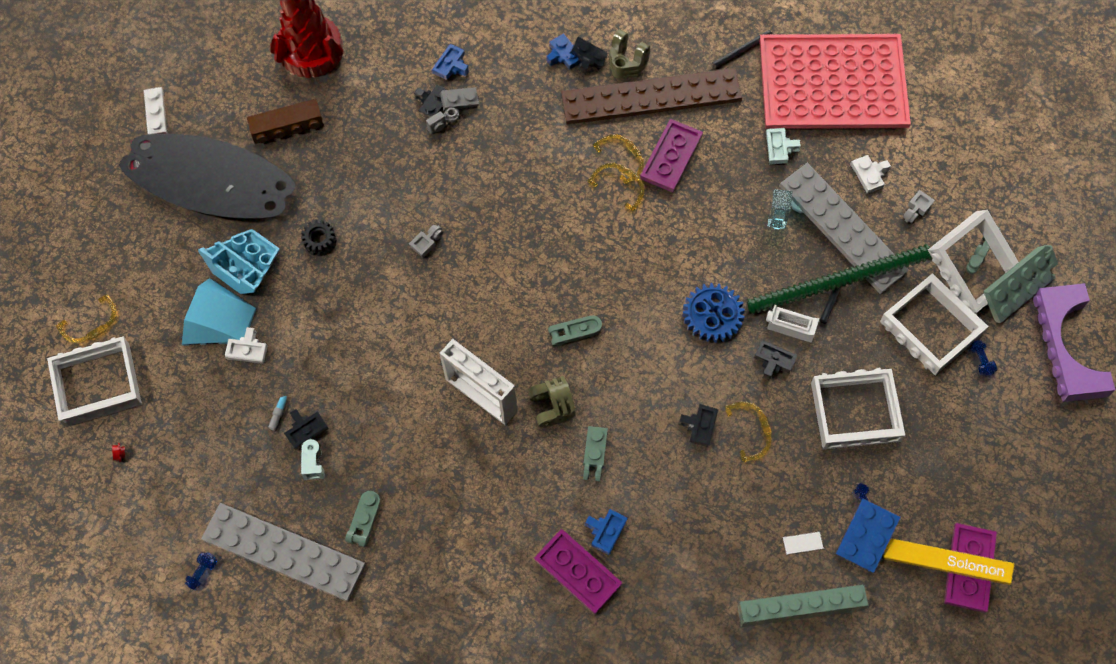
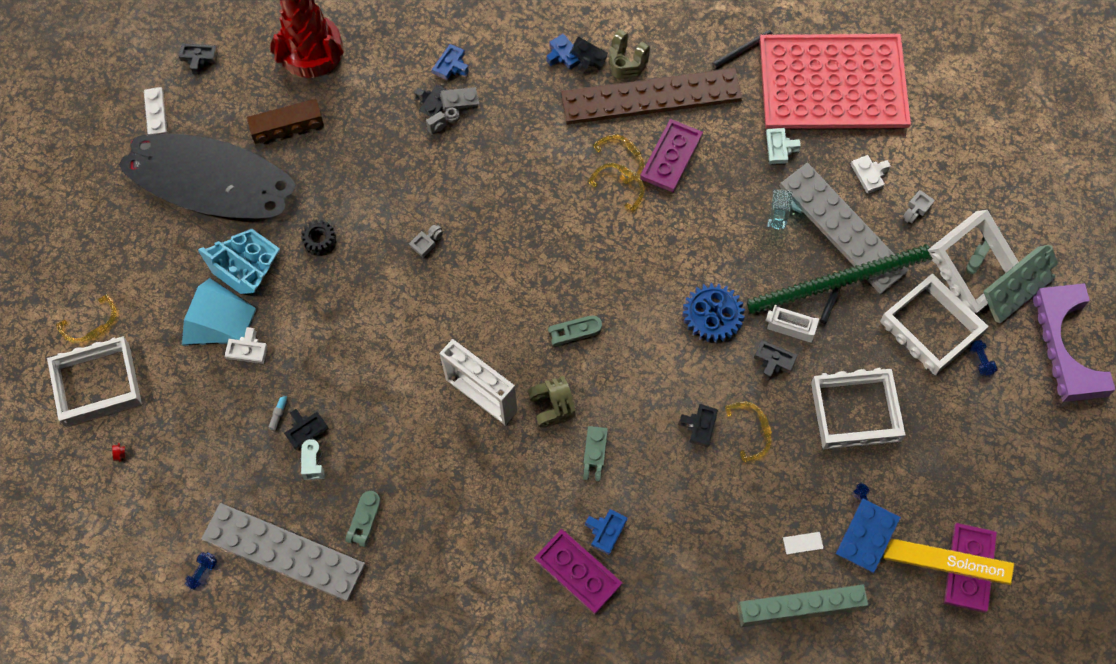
none -> black hinge [179,43,218,75]

